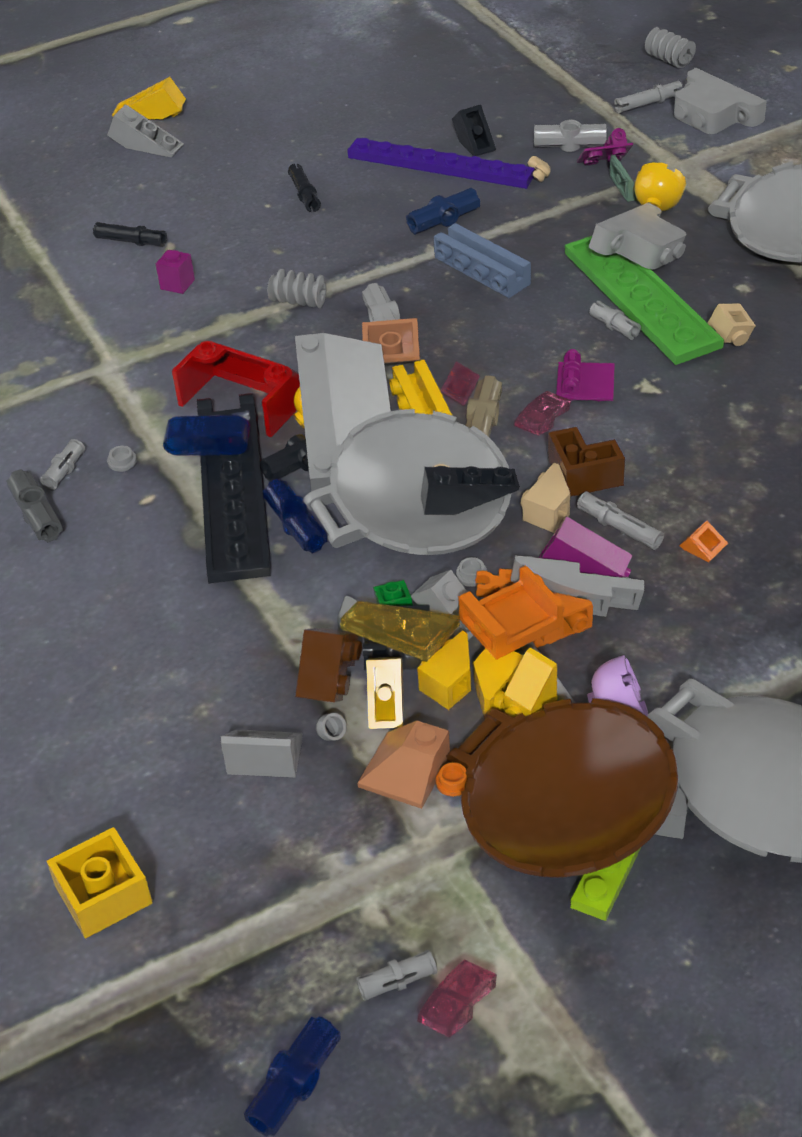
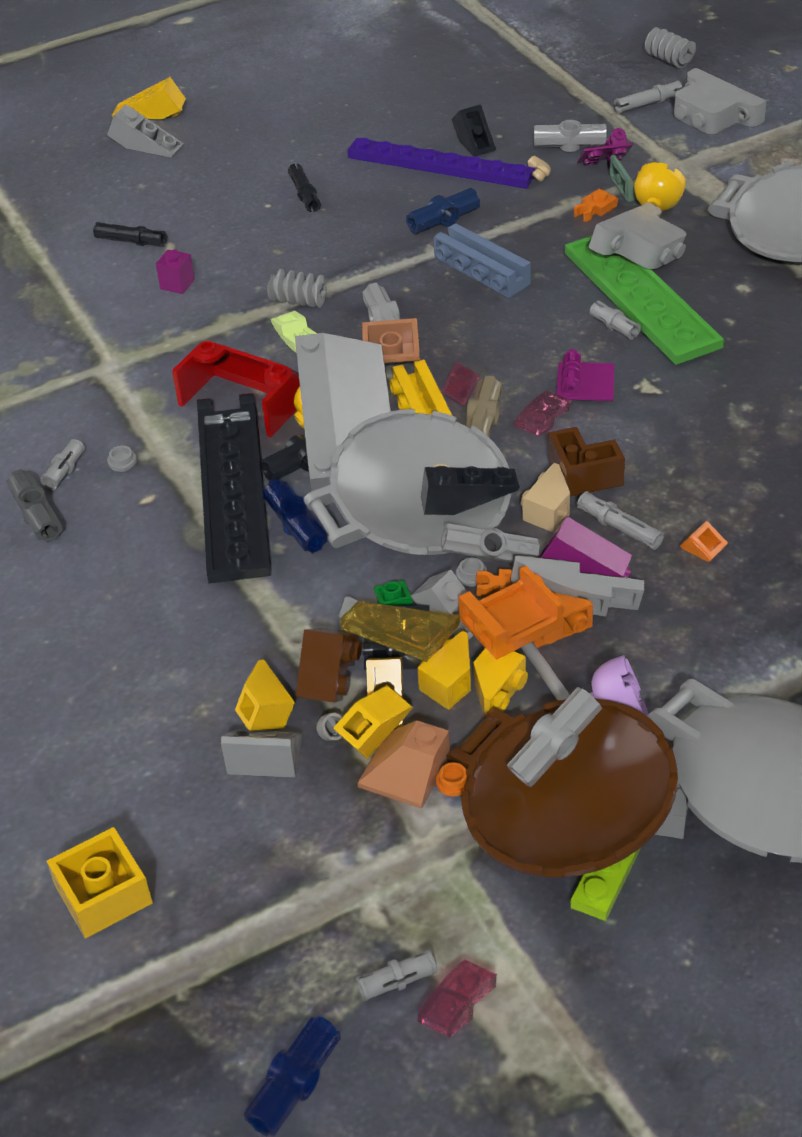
clear blue beam [163,415,250,456] -> none
yellow slope [504,647,557,718] -> none
tan brick [708,303,756,346] -> none
none -> yellow slope [235,660,295,732]
none -> yellowish green slope [271,311,317,352]
none -> yellow slope [333,685,413,759]
none -> light grey piece [441,523,540,563]
none -> light grey piece [507,687,602,787]
none -> orange plate [574,189,618,222]

